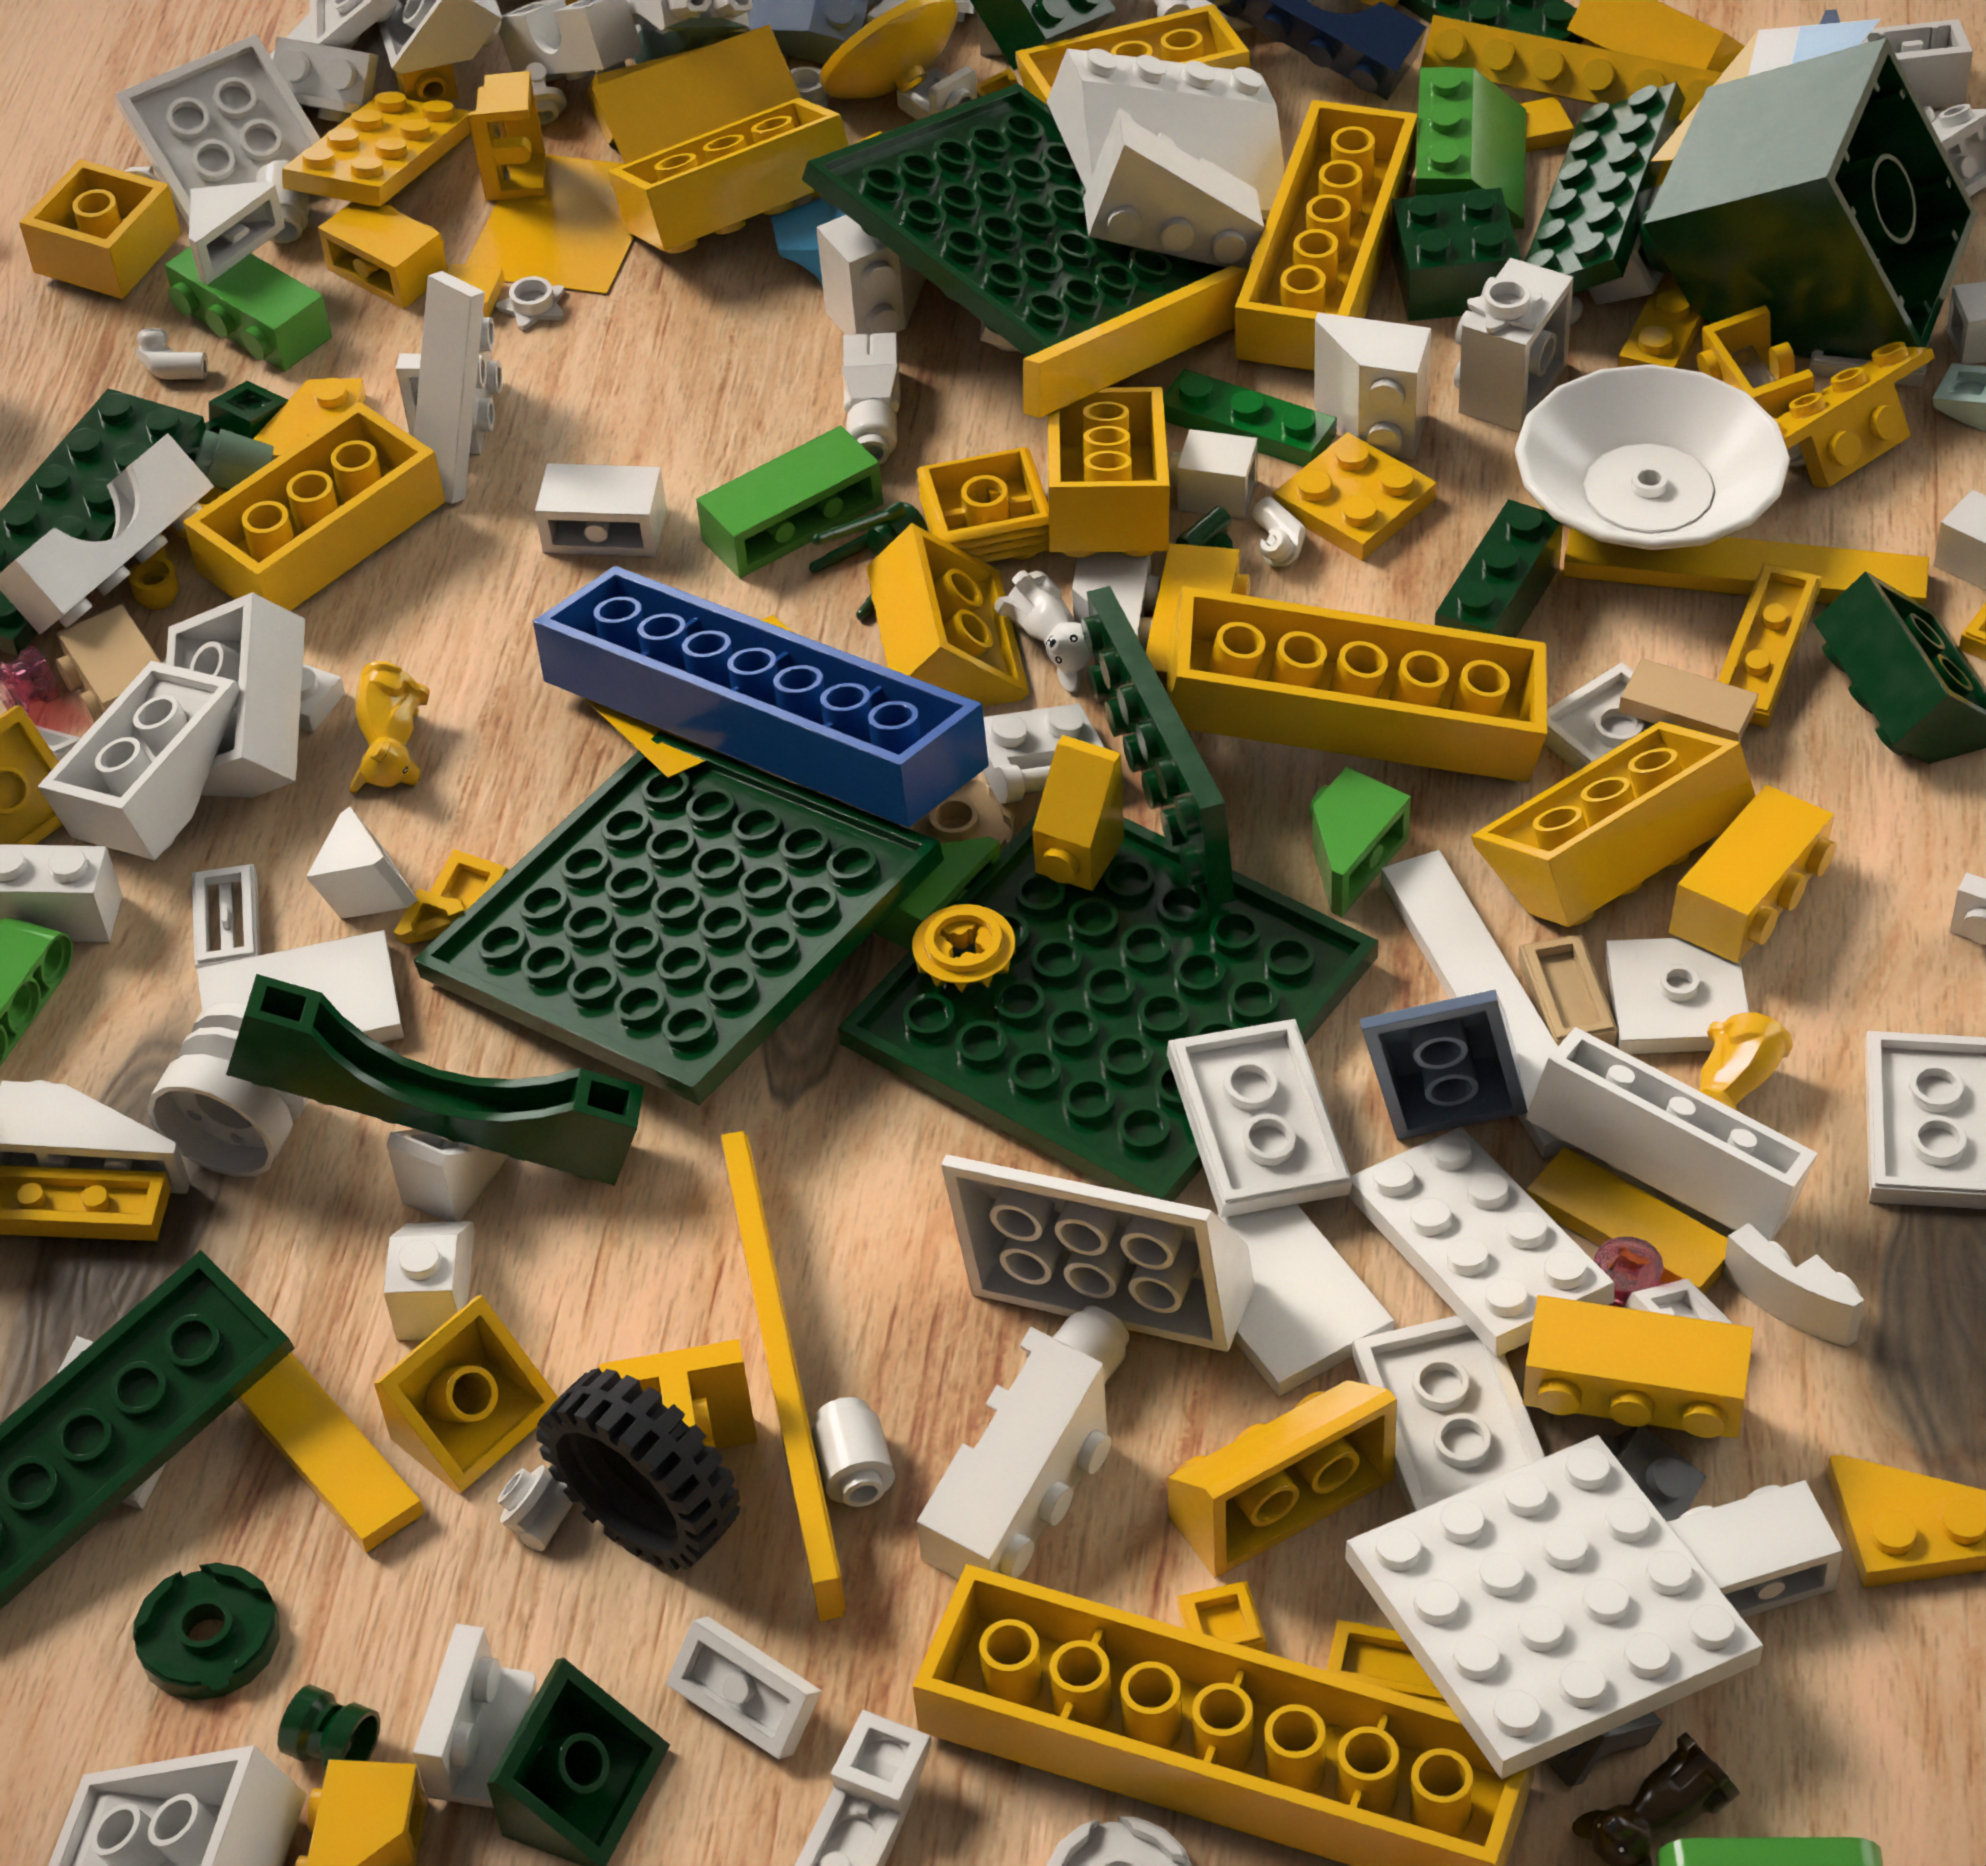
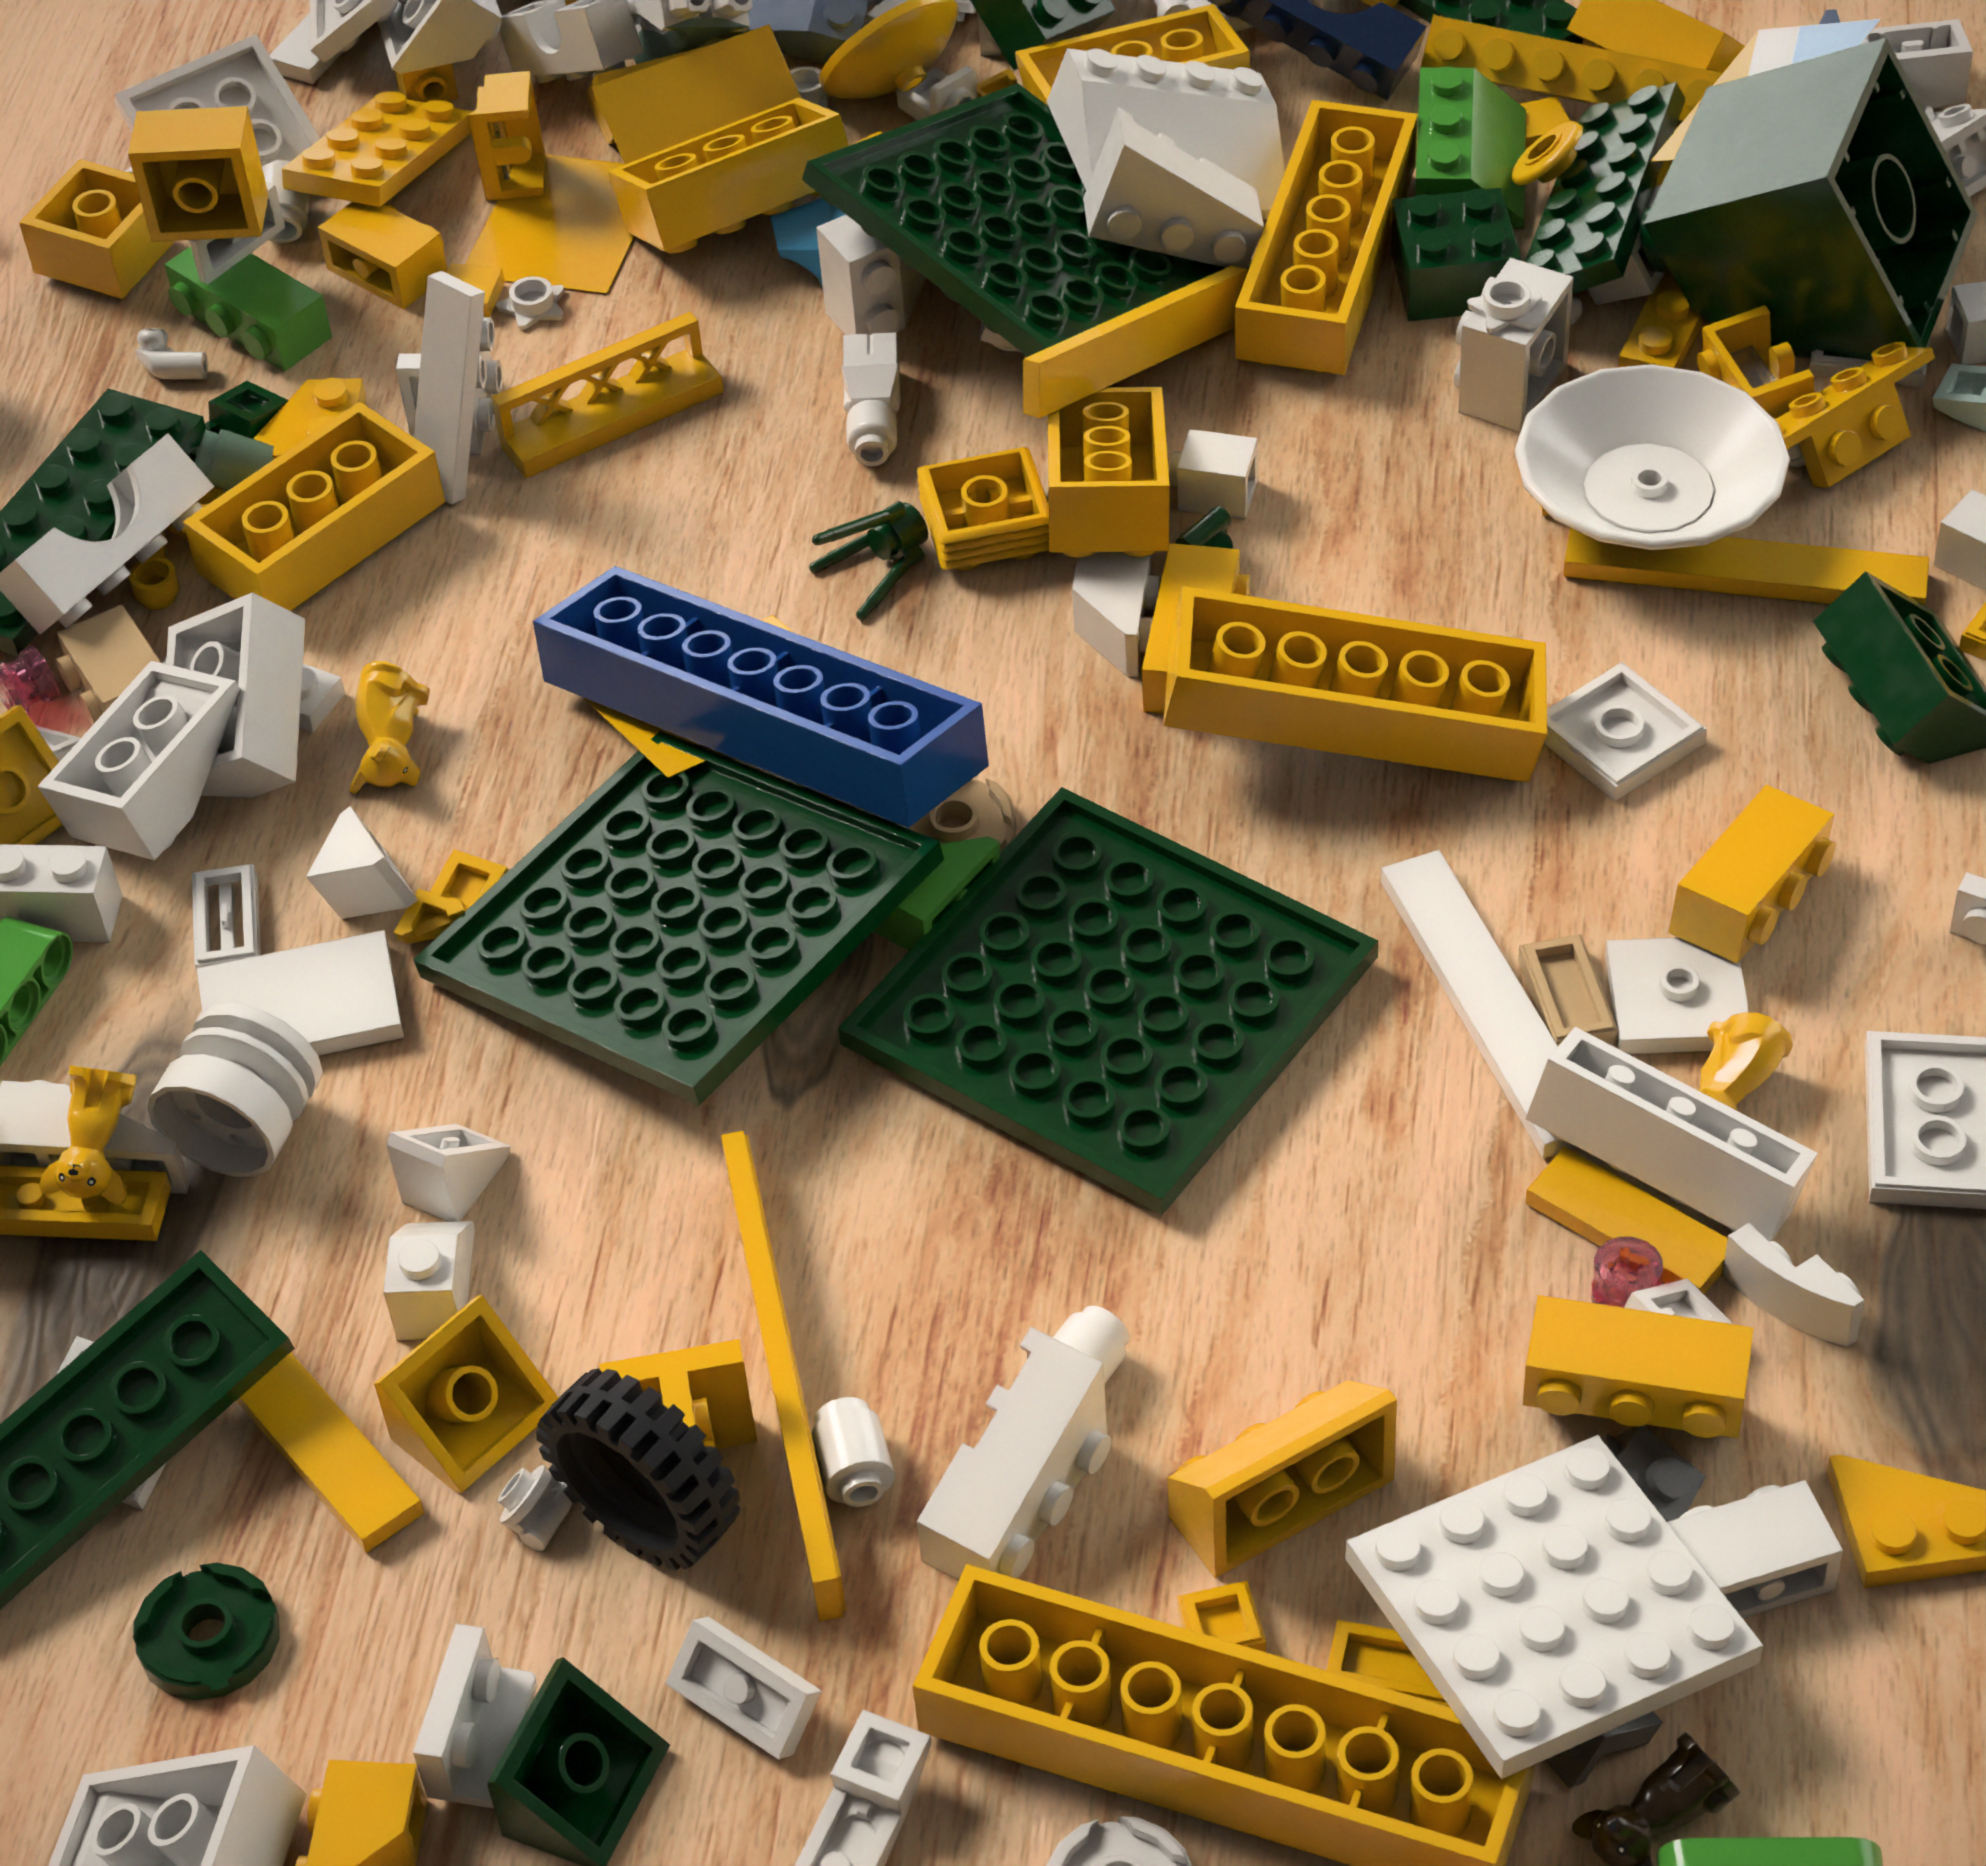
dark green arch [226,974,644,1186] -> none
white bracket [273,36,379,123] -> none
dark green wheel [277,1684,381,1771] -> none
white plate [525,62,567,125] -> none
white brick [535,463,667,557] -> none
bright green brick [696,425,883,579] -> none
yellow slope [866,523,1030,707] -> none
yellow gear [912,904,1016,993] -> none
white slope [941,1154,1255,1352] -> none
white plate [983,703,1105,804] -> none
white animal [994,570,1094,692] -> none
yellow slope [1032,735,1124,891] -> none
dark green plate [1081,586,1235,907] -> none
green plate [1163,368,1337,467] -> none
white tile [1166,1019,1353,1218] -> none
white tile [1217,1204,1394,1397] -> none
white arm [1252,497,1306,567] -> none
yellow plate [1273,432,1437,561] -> none
bright green slope [1309,766,1411,917] -> none
white slope [1314,312,1431,460] -> none
white plate [1348,1127,1614,1357] -> none
white plate [1352,1315,1545,1514] -> none
sand blue slope [1360,989,1528,1140] -> none
dark green brick [1435,499,1563,638] -> none
yellow slope [1471,721,1755,927] -> none
tan tile [1619,658,1759,742] -> none
yellow tile [1718,562,1822,728] -> none
none -> yellow animal [39,1065,137,1205]
none -> yellow brick [128,106,268,242]
none -> yellow fence [491,311,724,479]
none -> yellow piece [1512,121,1583,186]

